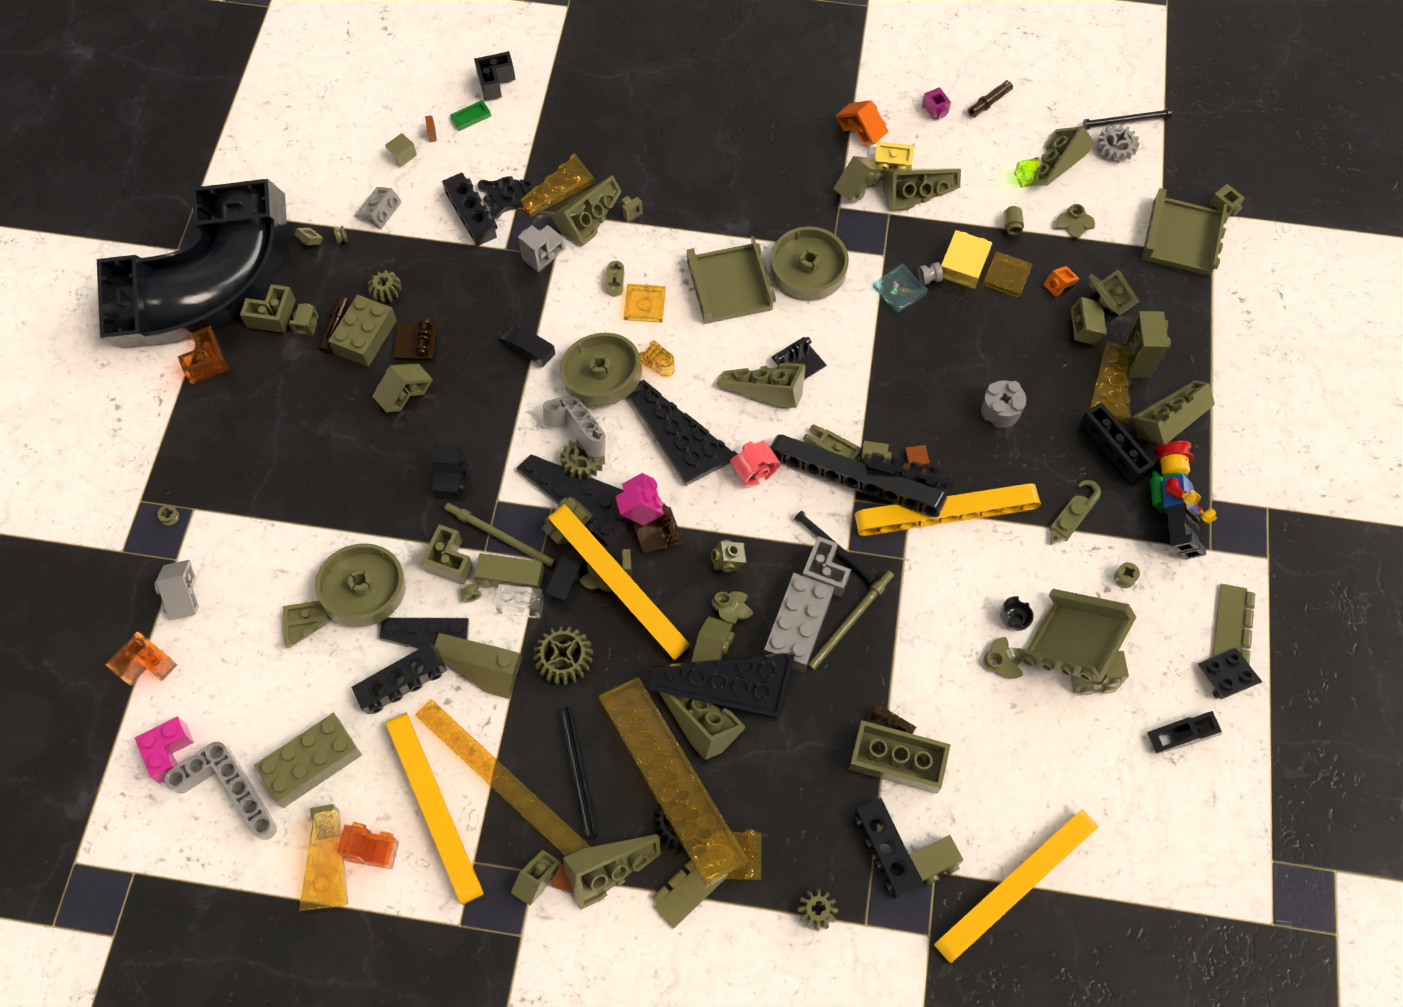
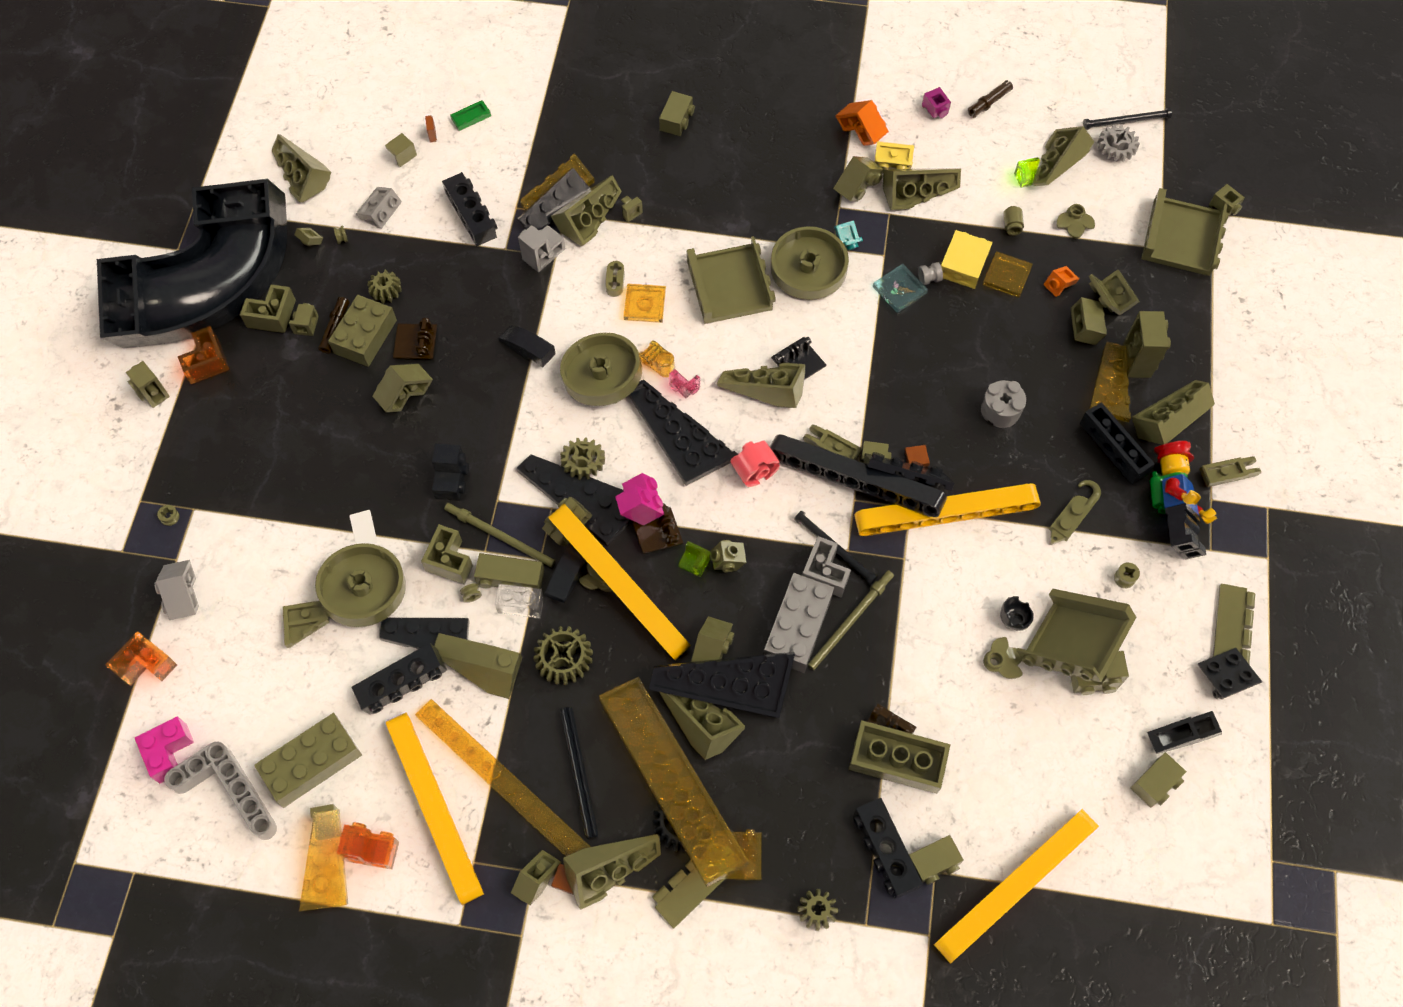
black brick [474,51,516,101] -> none
black tile [478,176,533,219] -> none
light grey beam [543,395,606,458] -> none
olive tile [622,549,632,577] -> none
olive plate [712,591,753,624] -> none
none -> olive brick [125,361,170,408]
none -> olive wedge [272,134,332,203]
none -> white sticker [350,510,377,544]
none -> black wing [517,168,590,230]
none -> olive brick [659,91,695,136]
none -> clear pink bracket [669,369,700,398]
none -> clear neon green panel [679,541,710,577]
none -> bracket [834,220,863,250]
none -> olive brick [1130,752,1187,808]
none -> olive hinge [1199,456,1261,487]

